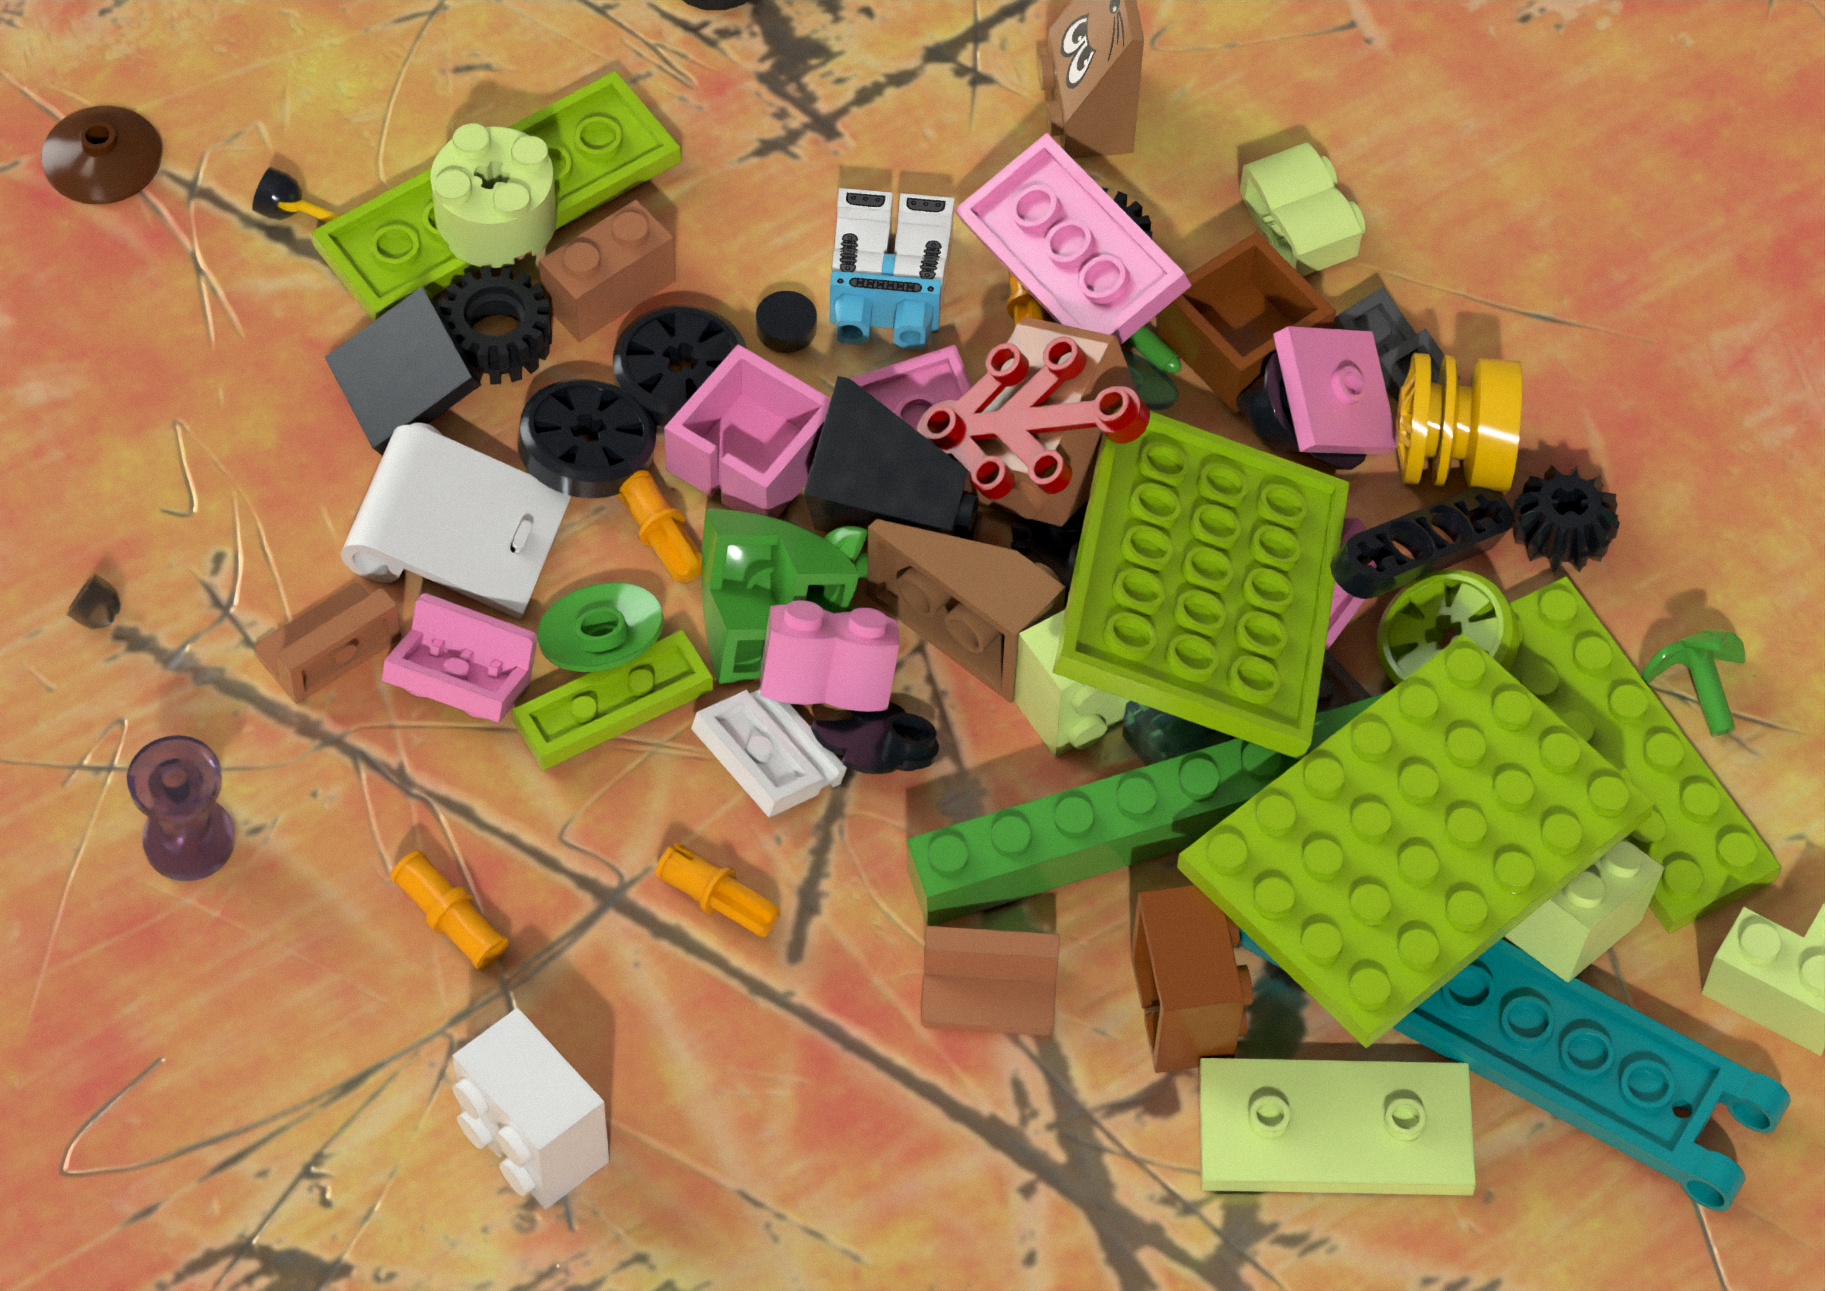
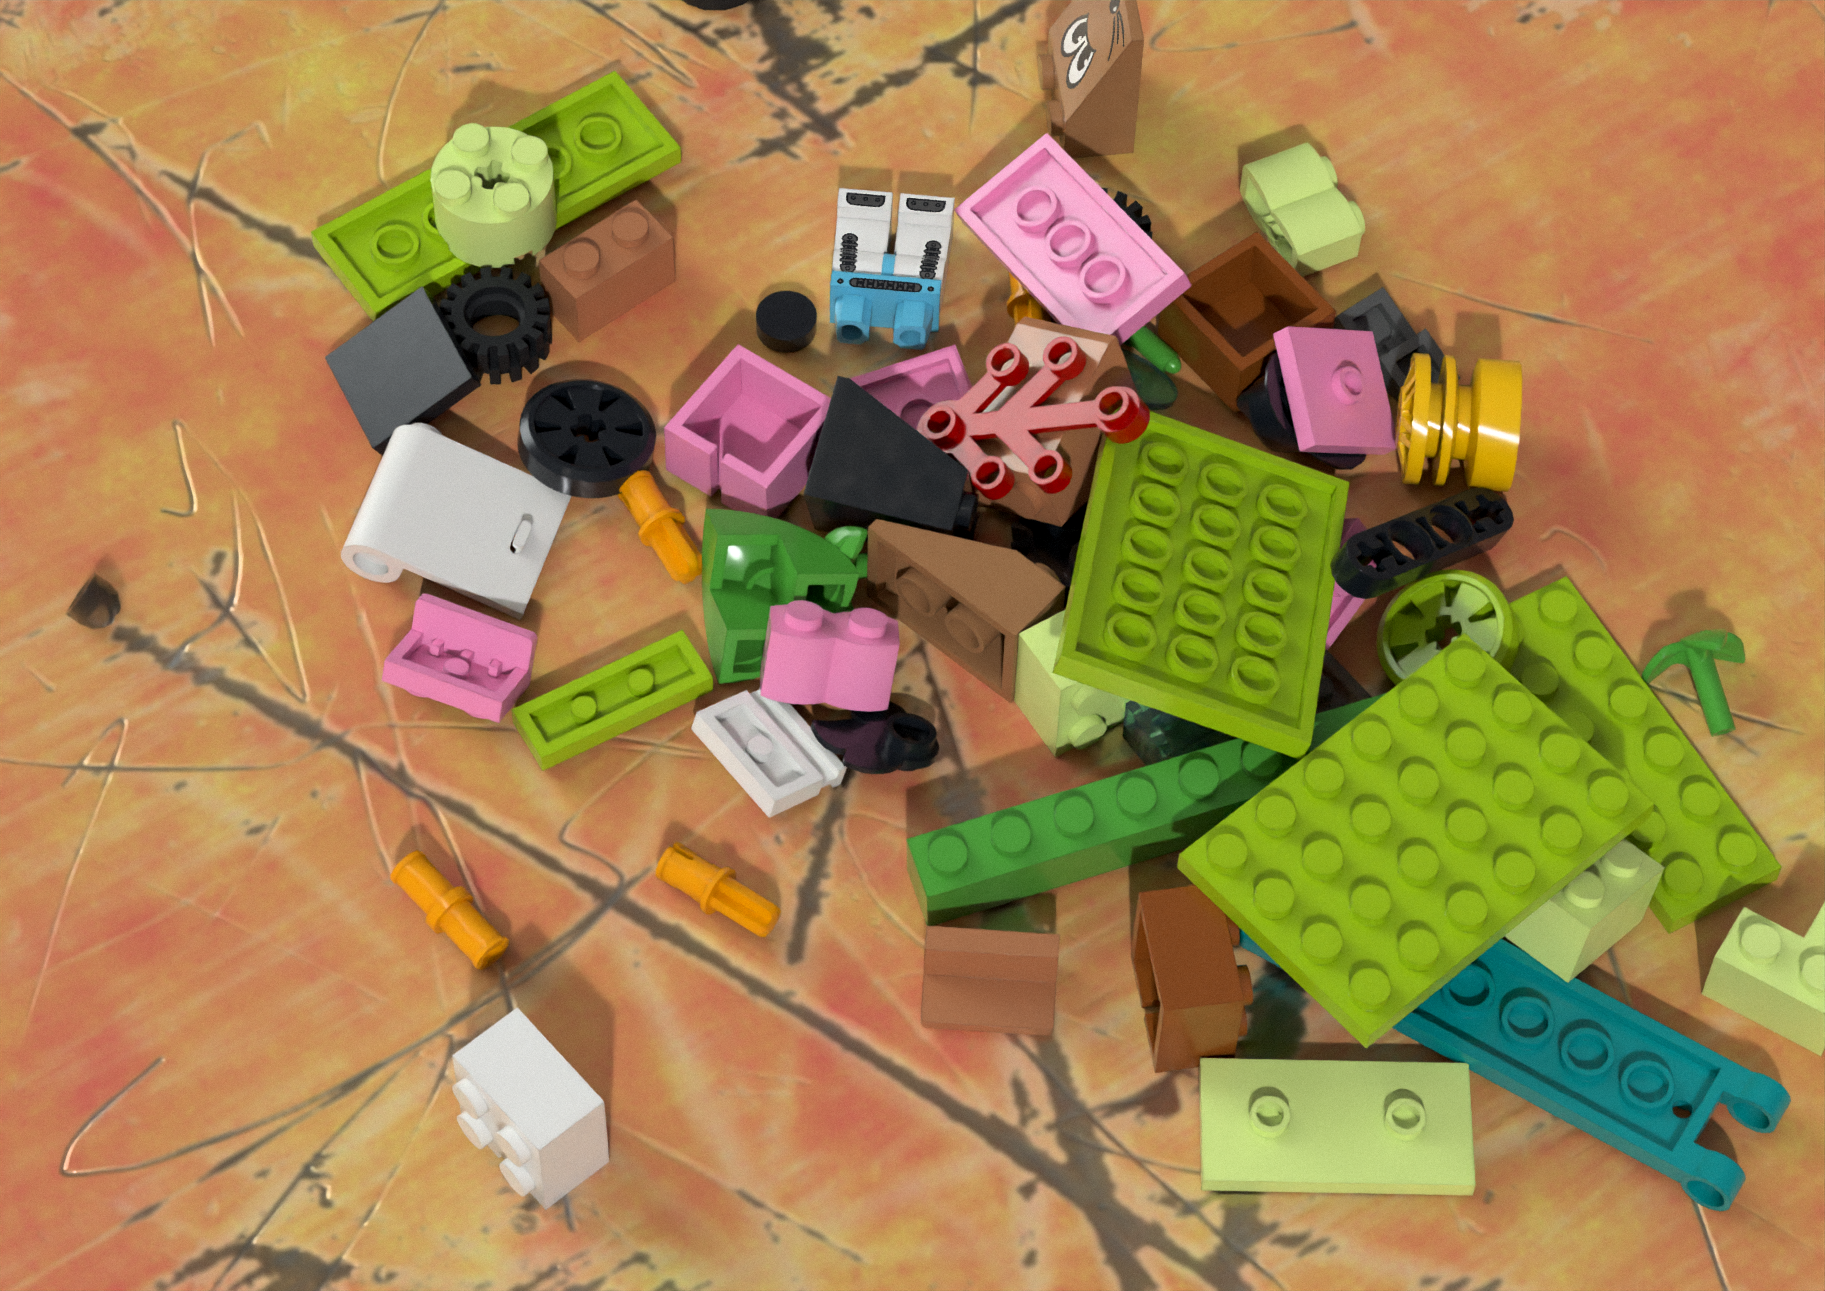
reddish brown dish [41,106,162,204] -> none
piece [127,735,235,881] -> none
black hinge [252,167,341,223] -> none
nougat panel [254,583,401,704] -> none
bright green dish [537,582,664,672] -> none
black wheel [613,305,747,427] -> none
black gear [1512,465,1620,573] -> none

